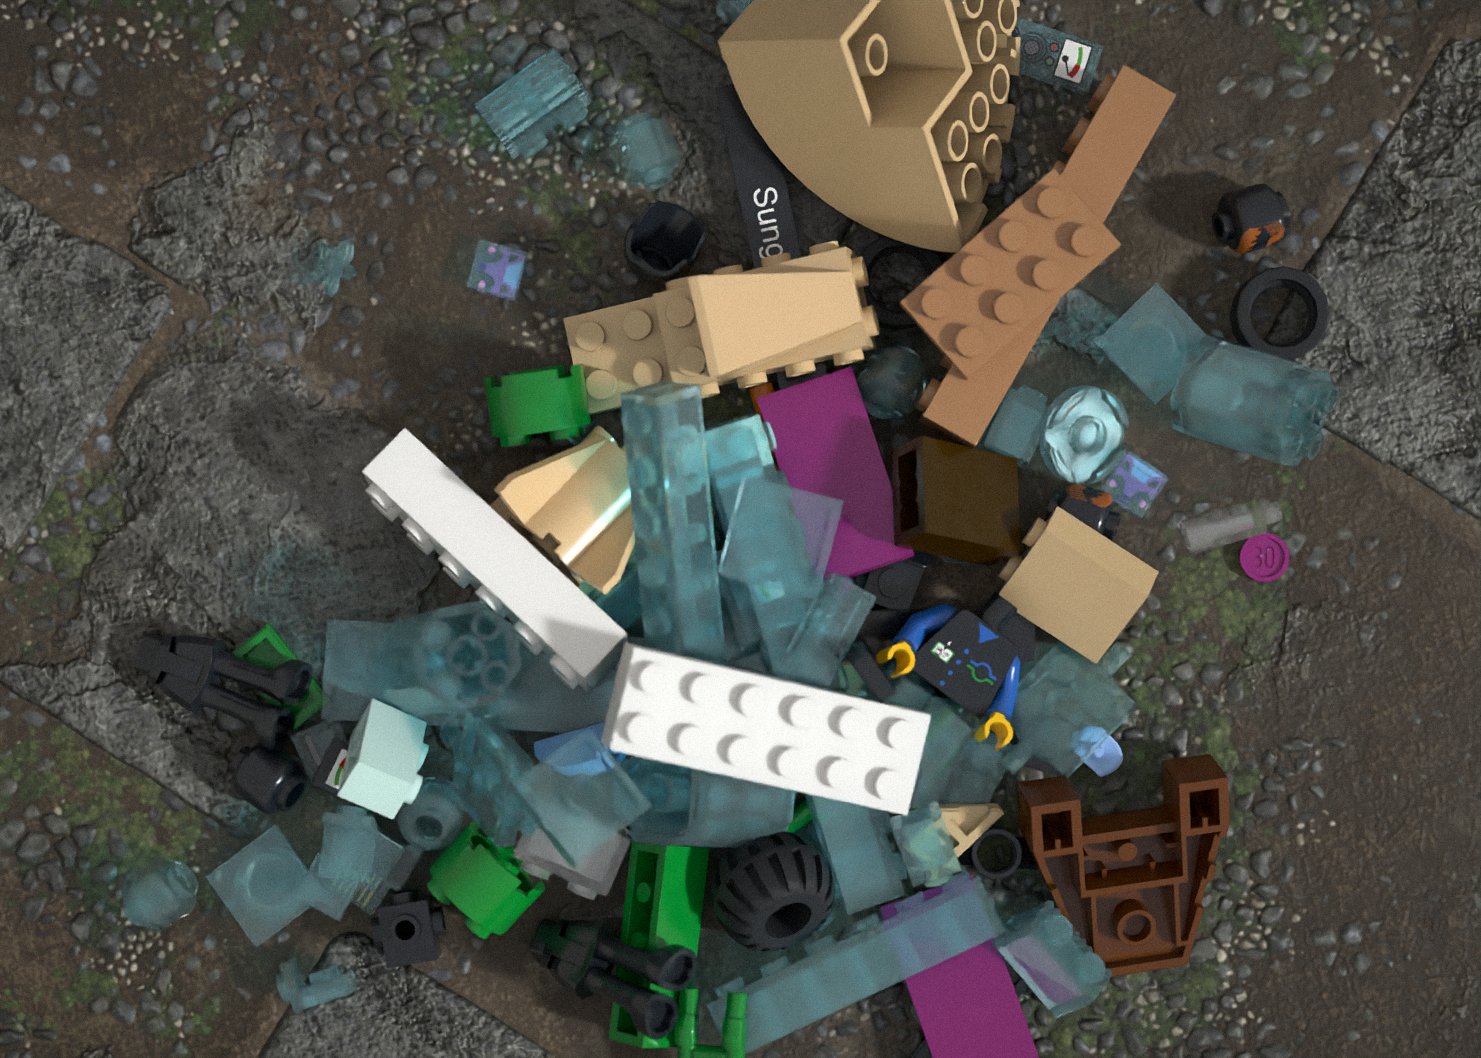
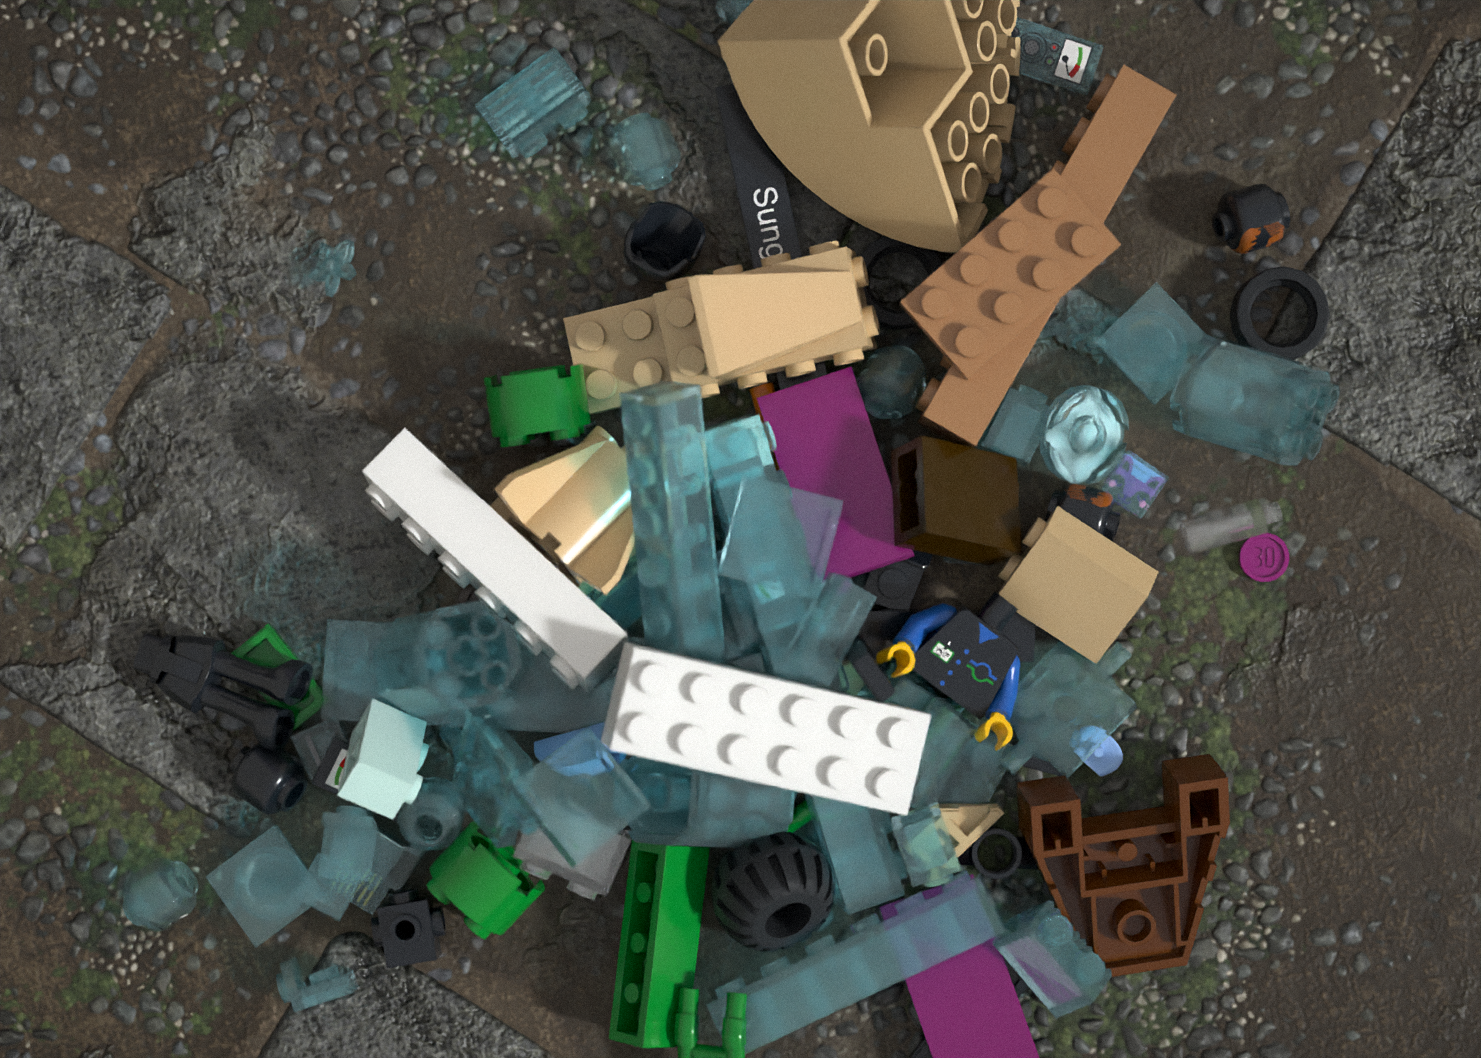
clear light blue tile [466,239,529,301] -> none
black piece [530,918,697,1040] -> none

